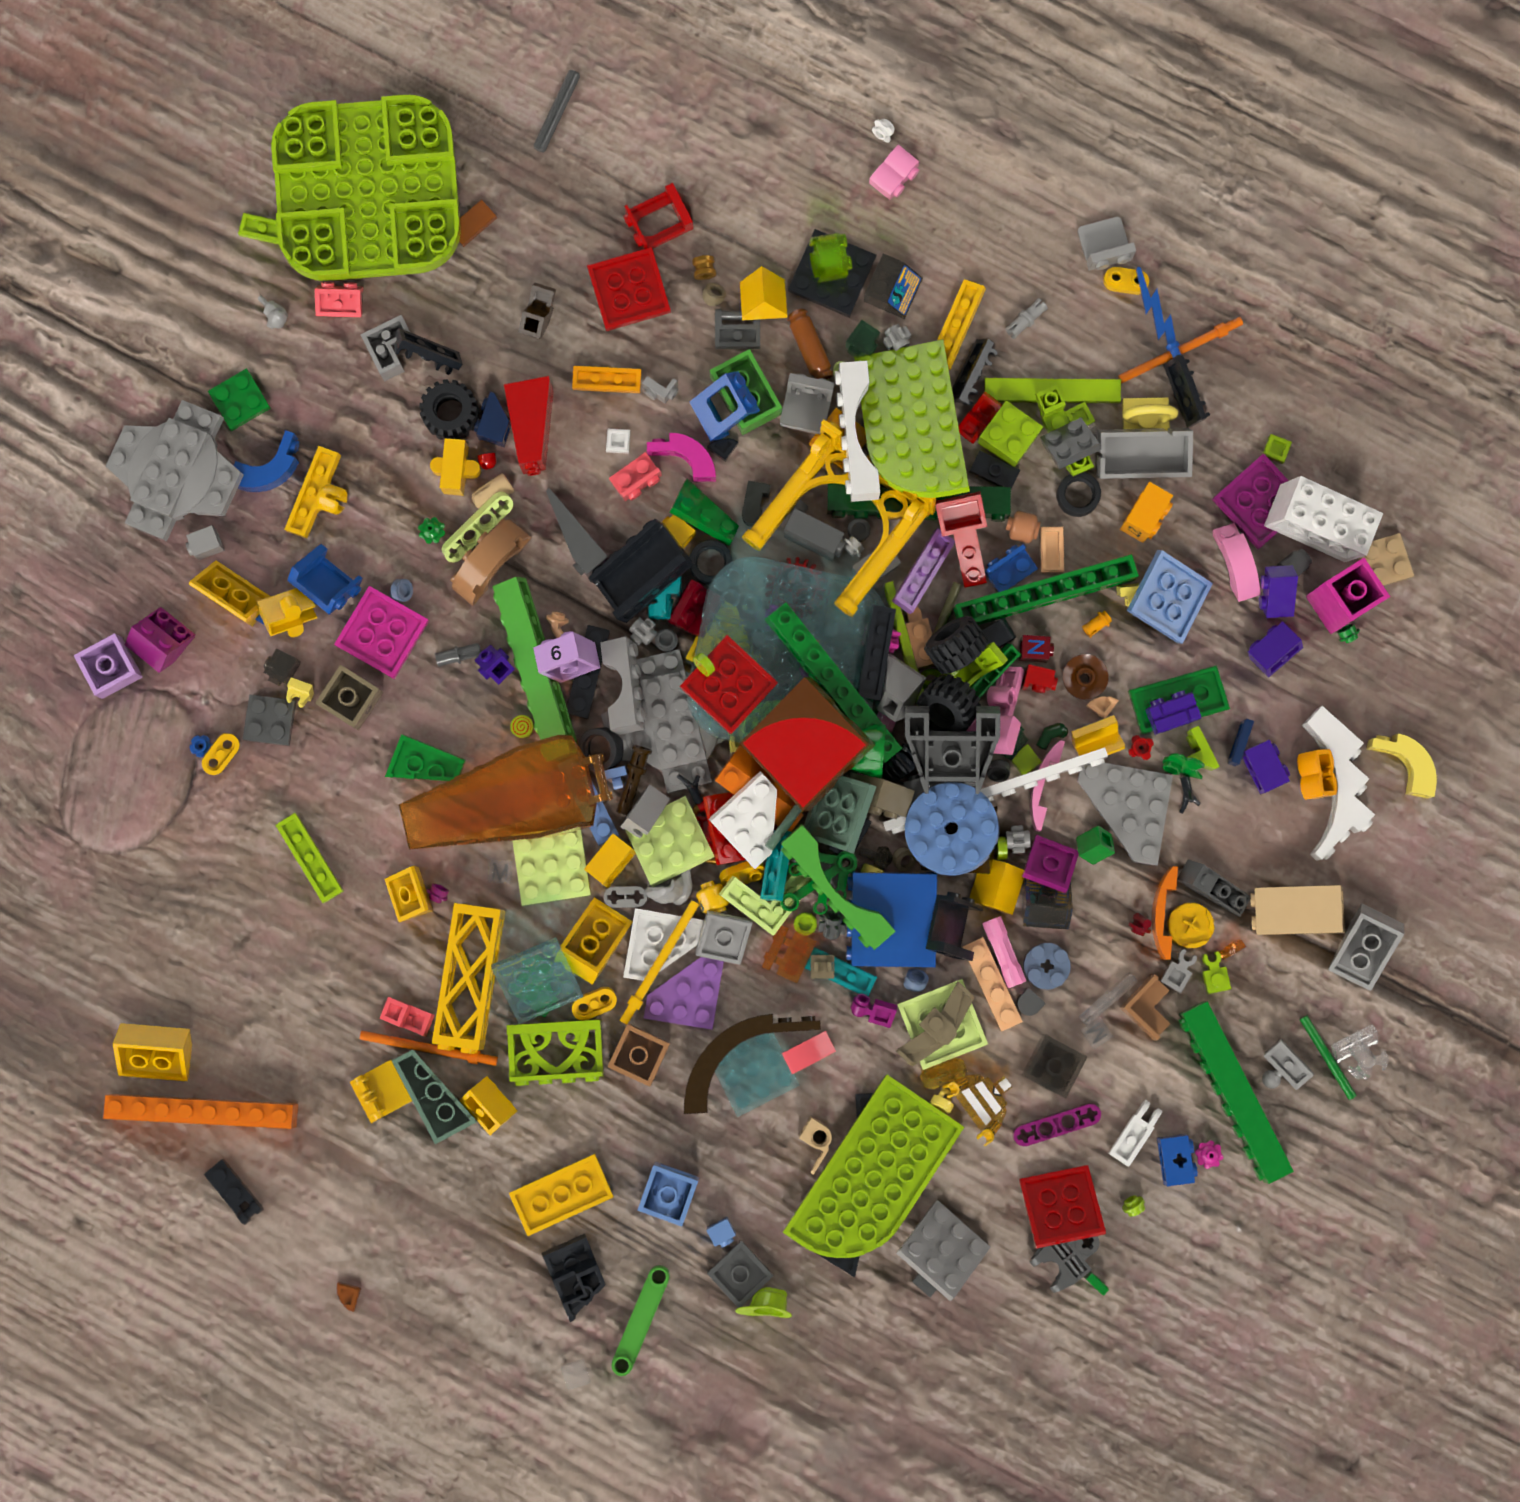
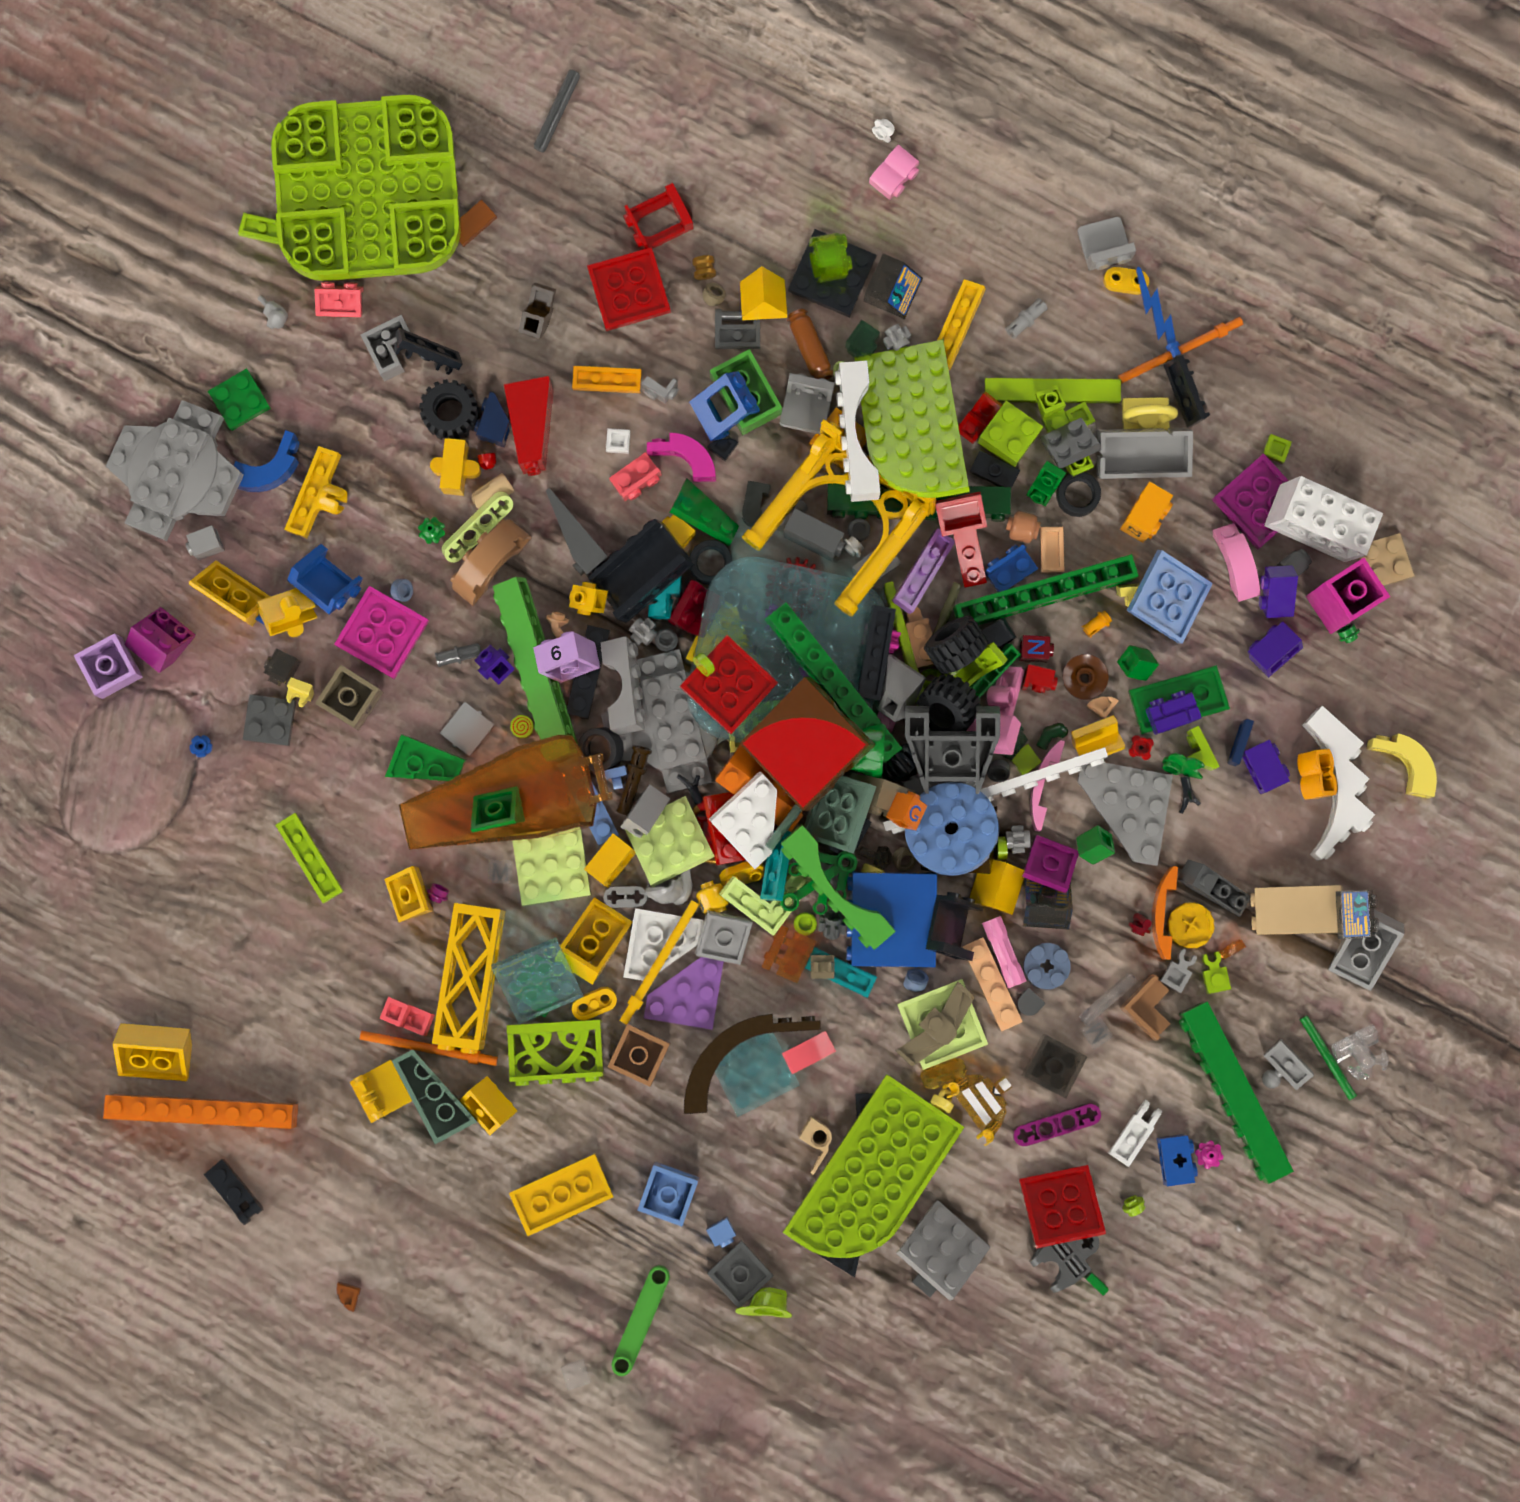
yellow plate [201,733,239,775] -> none
black slope [541,1234,606,1322] -> none
magenta plate [850,994,898,1028] -> none
black plate [952,339,997,405] -> none
none -> light grey piece [440,702,494,756]
none -> green slope [471,786,525,833]
none -> yellow brick [569,582,608,616]
none -> orange brick [886,791,927,831]
none -> green slope [1026,461,1066,507]
none -> green panel [1117,645,1159,681]
none -> slope [1336,890,1379,939]

